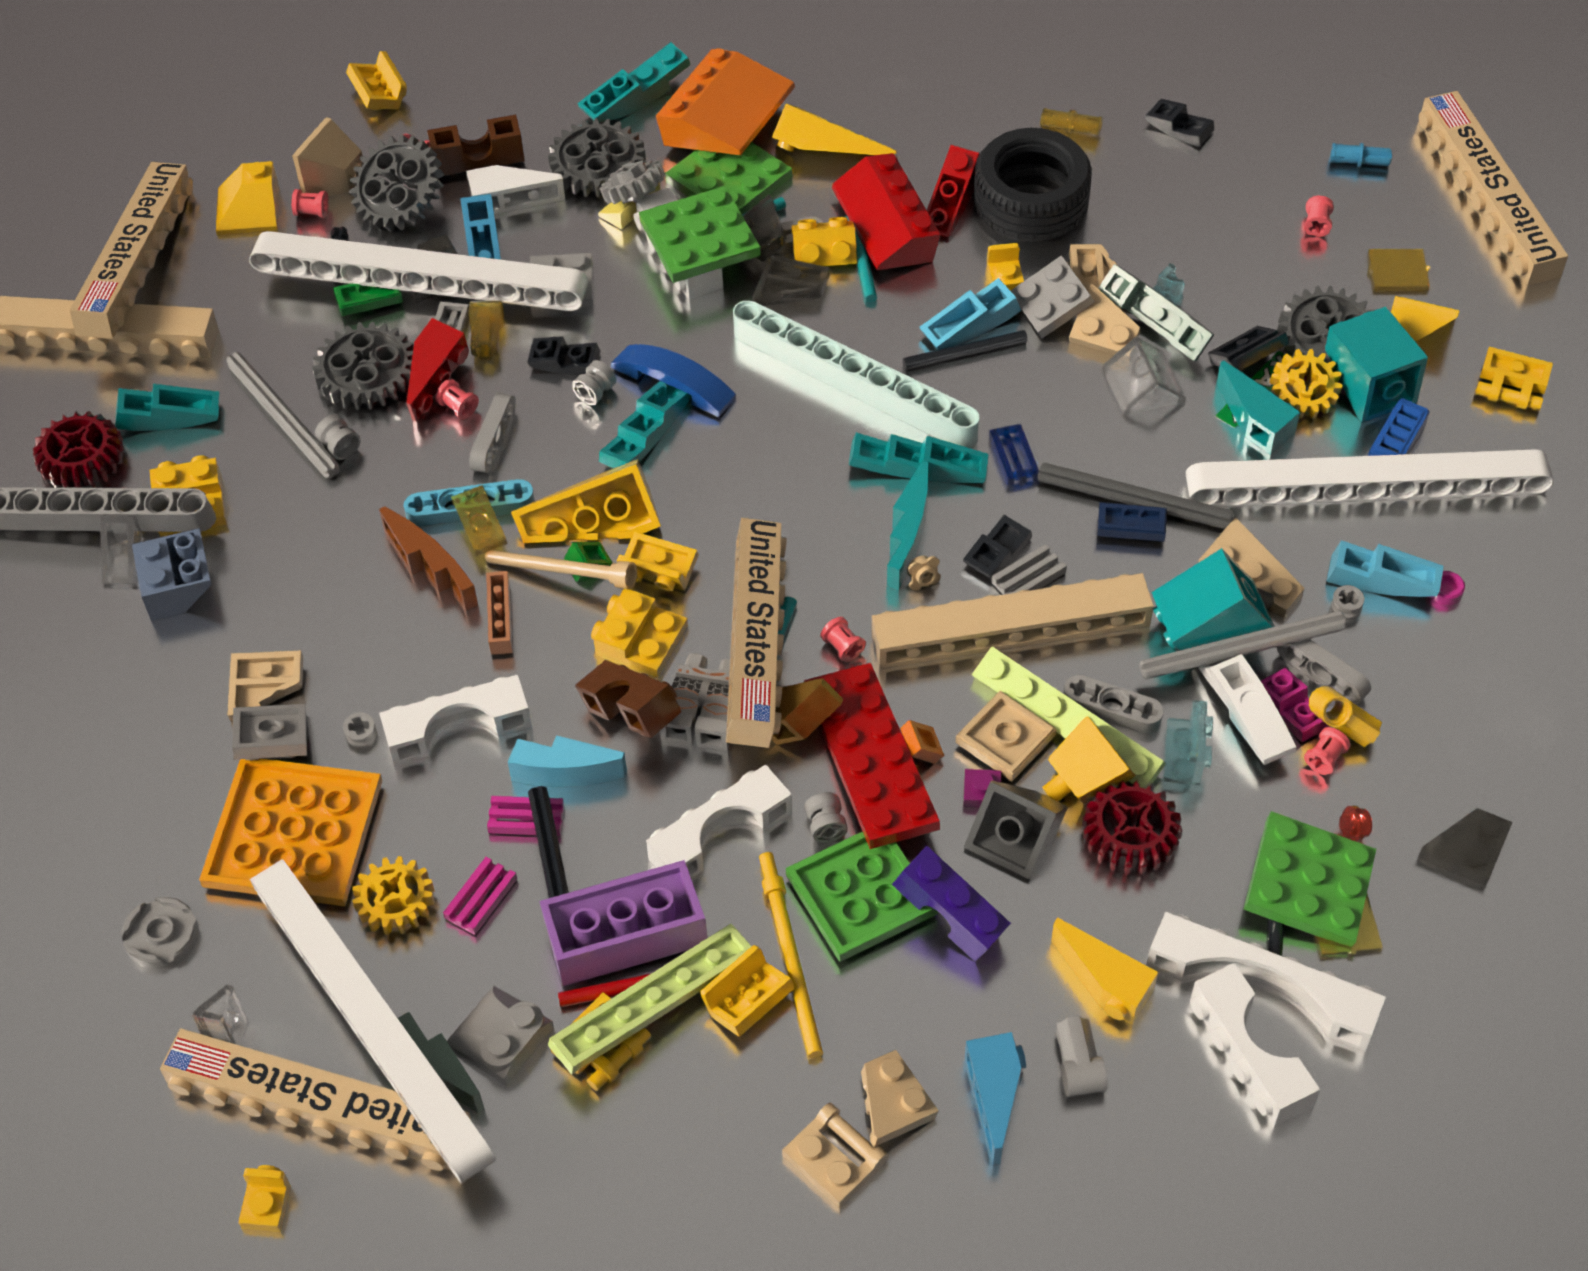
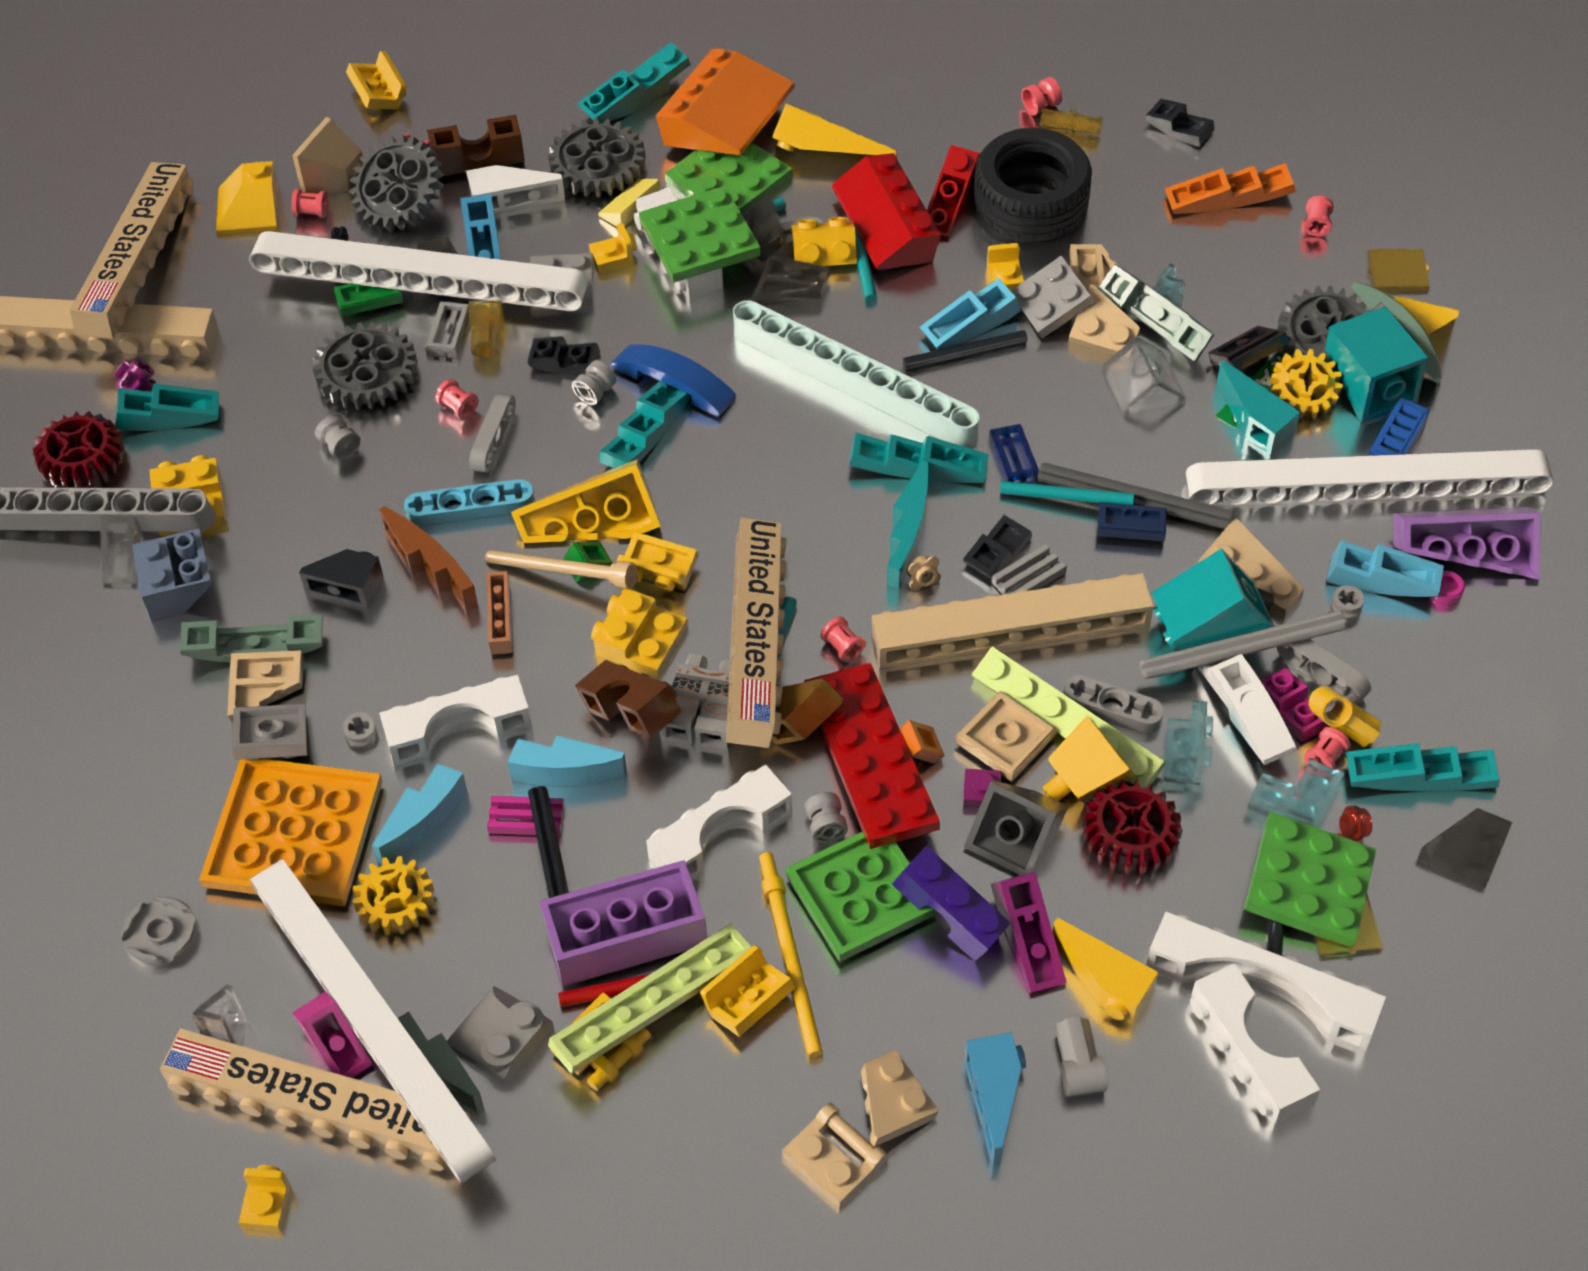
light grey axle [226,352,340,479] -> none
red slope [406,318,469,422] -> none
dark pink tile [443,857,517,935] -> none
clear yellow plate [451,485,508,556] -> none
light grey gear [599,160,666,204] -> none
dark azure axle [1330,143,1392,167] -> none
tan brick [1419,91,1568,286] -> none
yellow plate [1475,346,1553,410] -> none
none -> magenta gear [113,358,156,392]
none -> sand green slope [180,614,323,663]
none -> dark pink slope [292,992,373,1078]
none -> black slope [299,549,384,608]
none -> medium azure slope [372,763,467,865]
none -> yellow bracket [589,223,637,274]
none -> magenta slope [990,872,1067,993]
none -> teal bar [1000,481,1135,505]
none -> coral wheel [1021,77,1062,116]
none -> orange slope [1165,163,1296,214]
none -> clear light blue plate [1247,759,1344,828]
none -> teal slope [1346,743,1500,792]
none -> sand green slope [1350,282,1443,383]
none -> medium lavender wedge [1393,507,1541,580]

